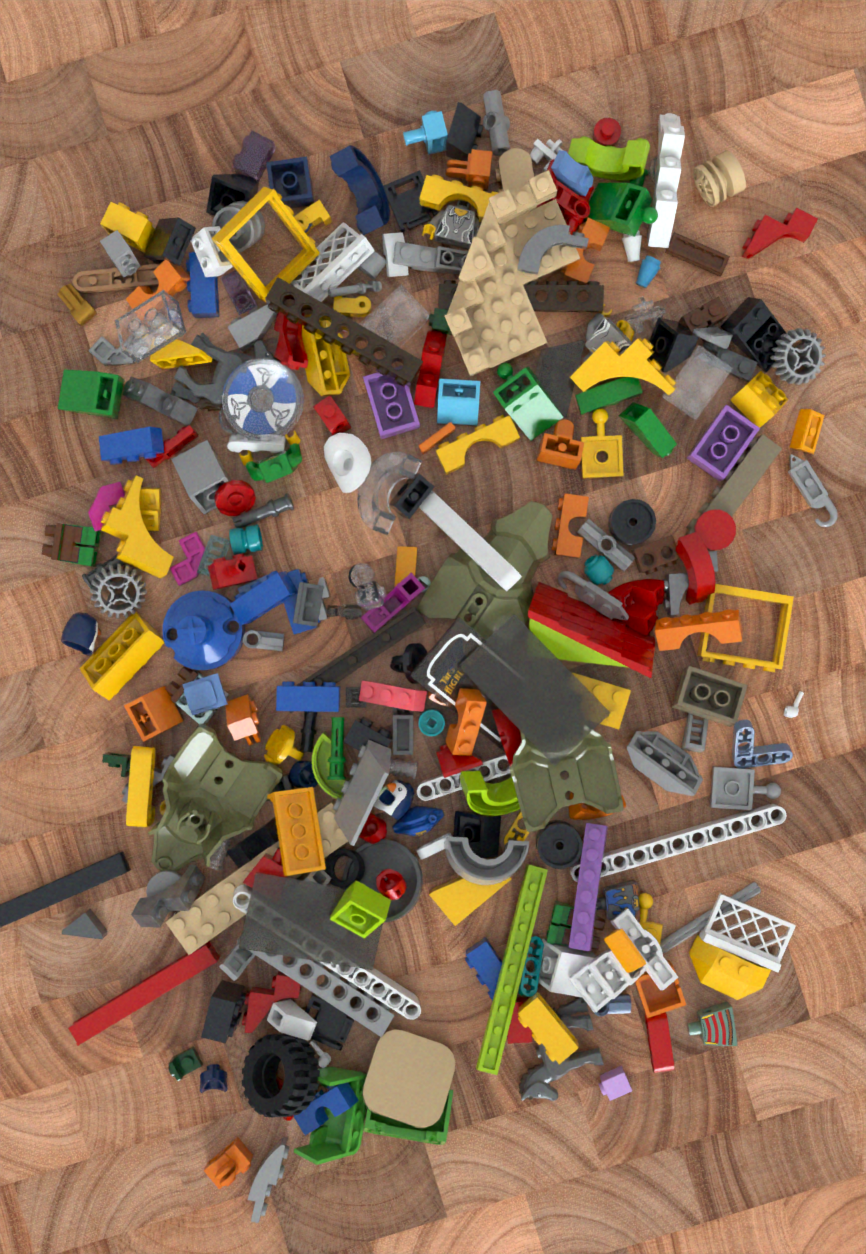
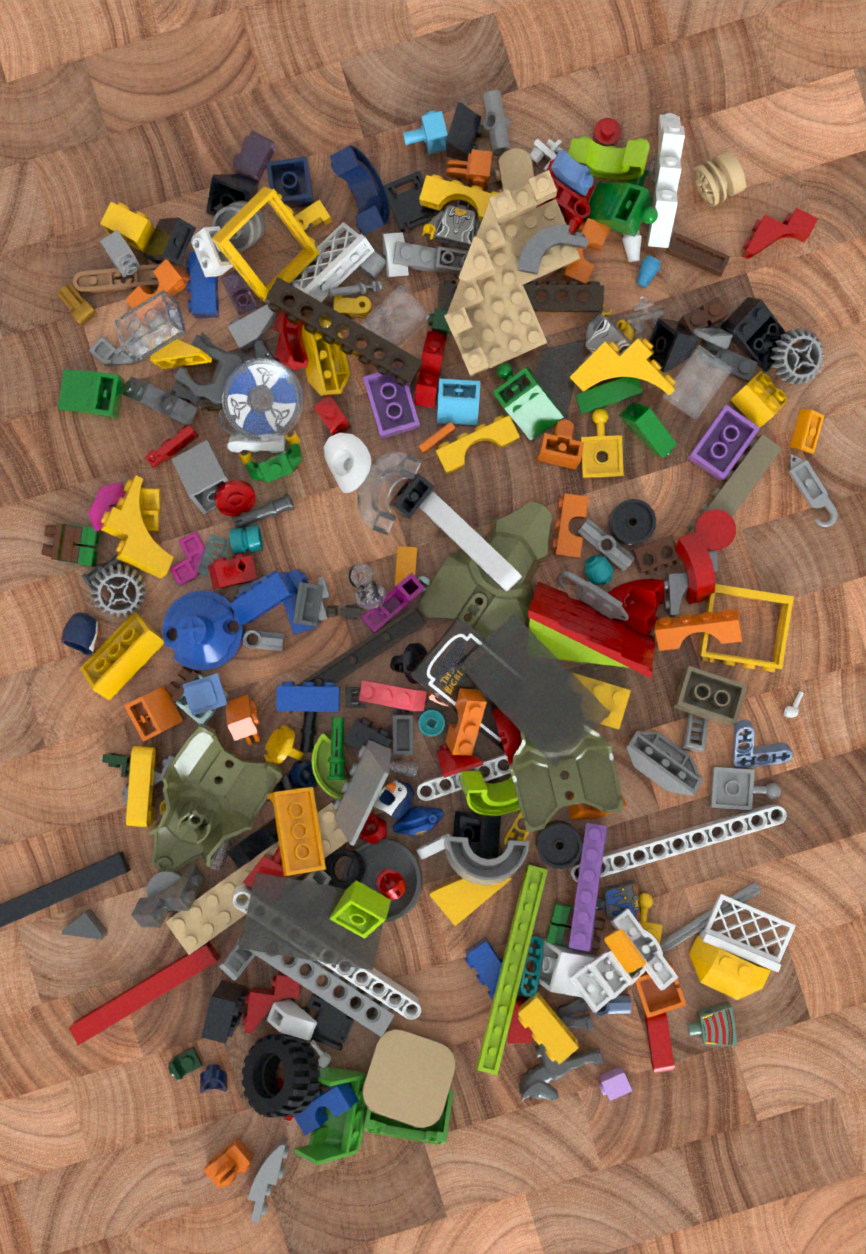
blue brick [99,427,164,465] -> none

